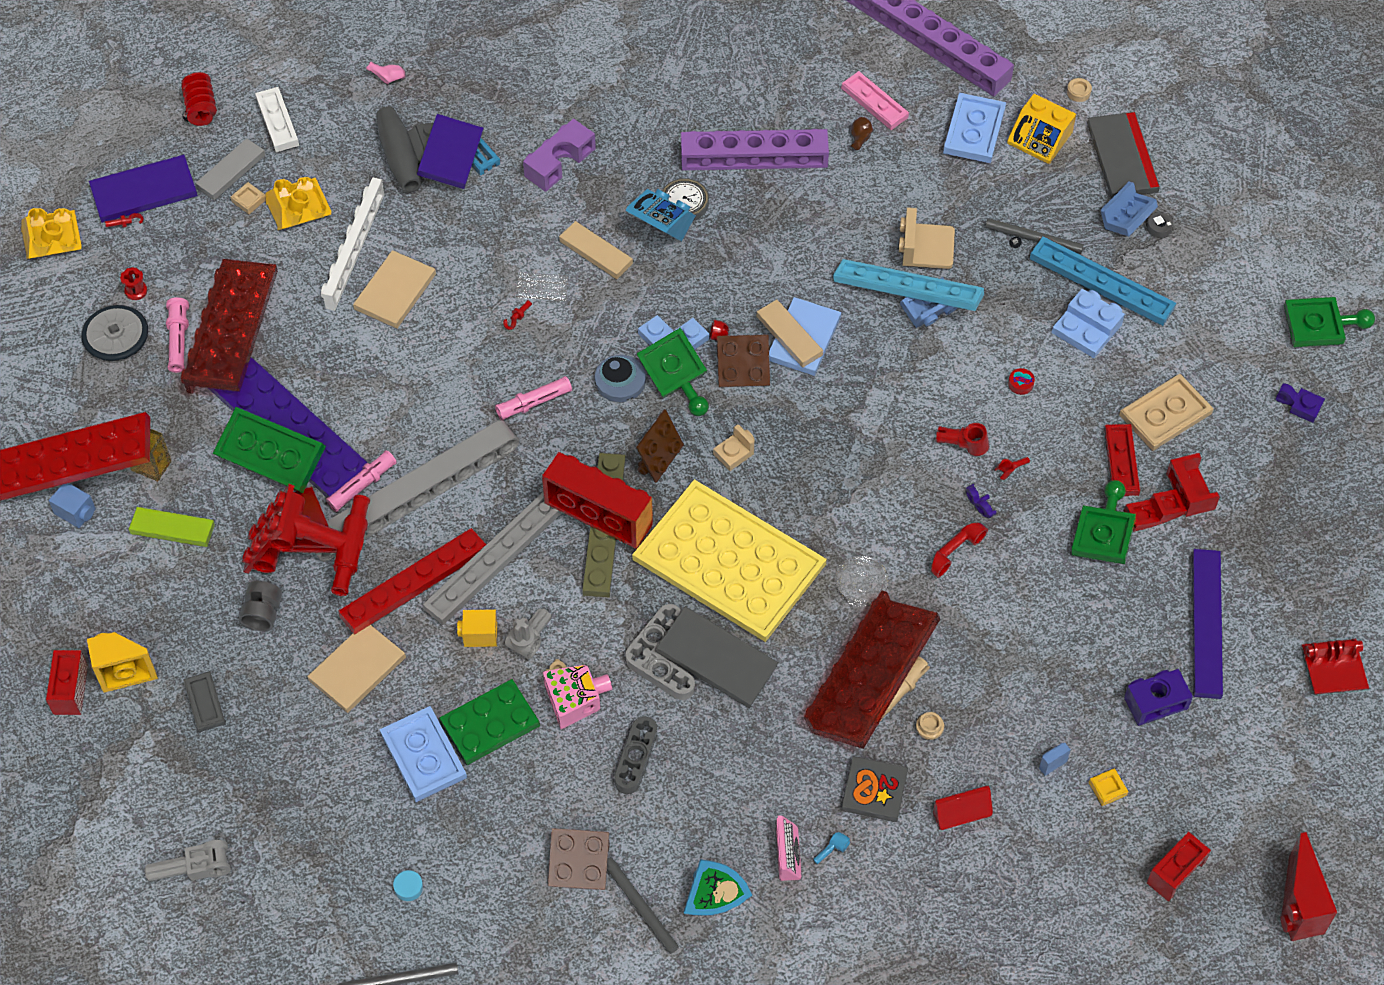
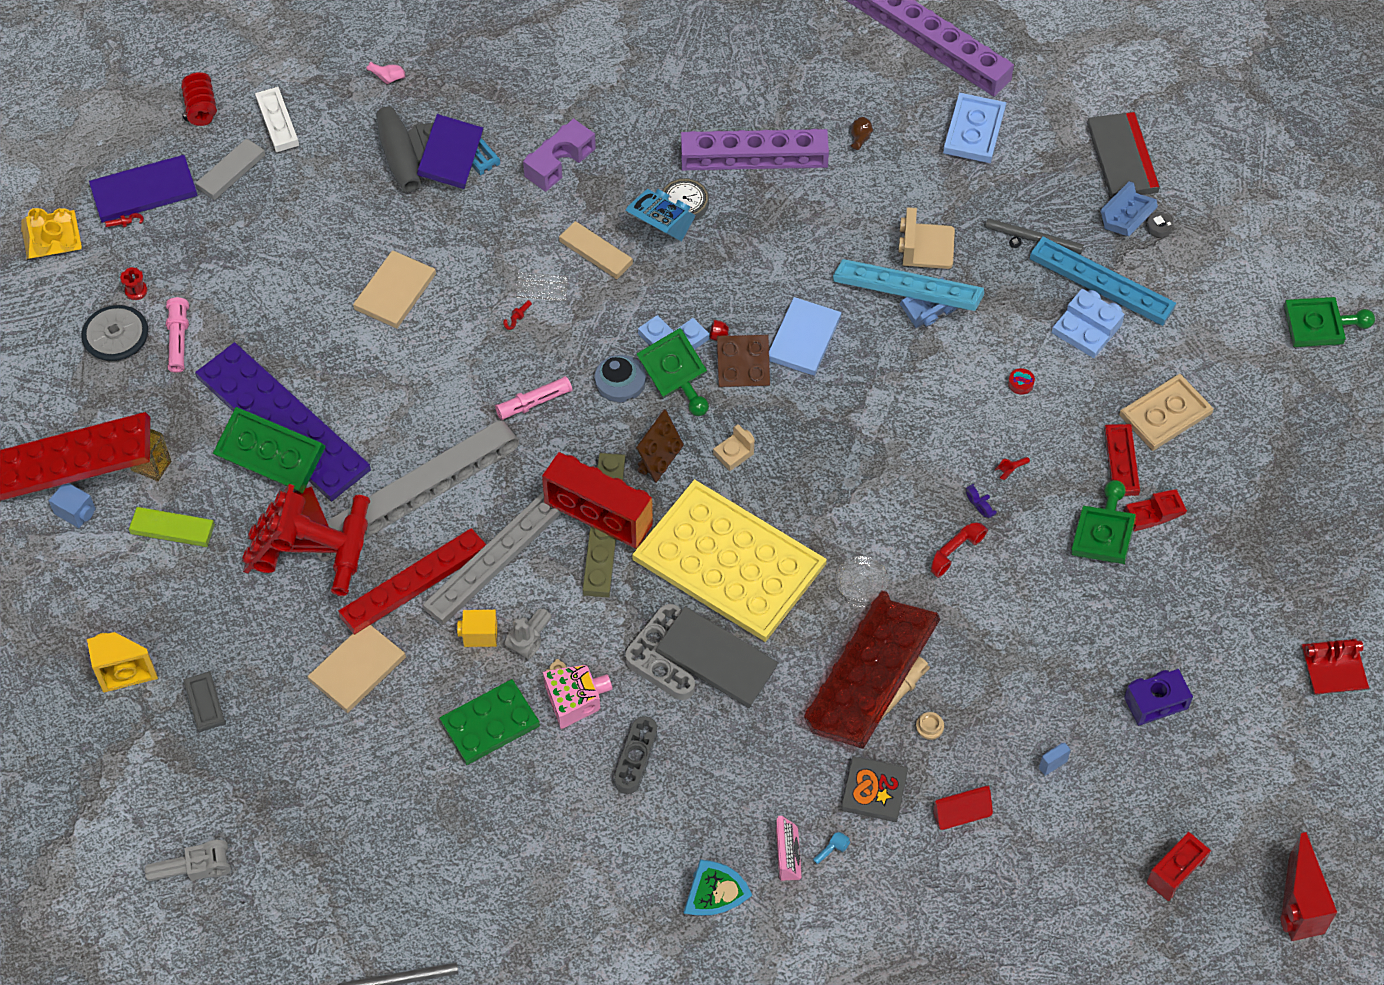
red panel [46,650,88,715] -> none
clear red bracket [181,259,278,394] -> none
tan tile [231,182,266,214] -> none
flat silver wheel [238,581,282,631] -> none
yellow slope [265,177,331,231] -> none
white plate [321,178,384,311] -> none
bright pink pin [326,450,397,512] -> none
light blue plate [379,706,467,802] -> none
medium azure tile [393,870,423,901] -> none
hinge [548,828,610,890] -> none
dark grey bar [607,857,679,954] -> none
tan tile [756,300,823,368] -> none
bright pink tile [841,71,909,130] -> none
red pin [936,423,990,456] -> none
yellow slope [1007,94,1076,164] -> none
tan tile [1067,78,1092,102] -> none
yellow tile [1089,768,1128,806] -> none
red panel [1166,453,1220,517] -> none
dark purple tile [1192,549,1223,699] -> none
dark purple plate [1275,383,1325,423] -> none

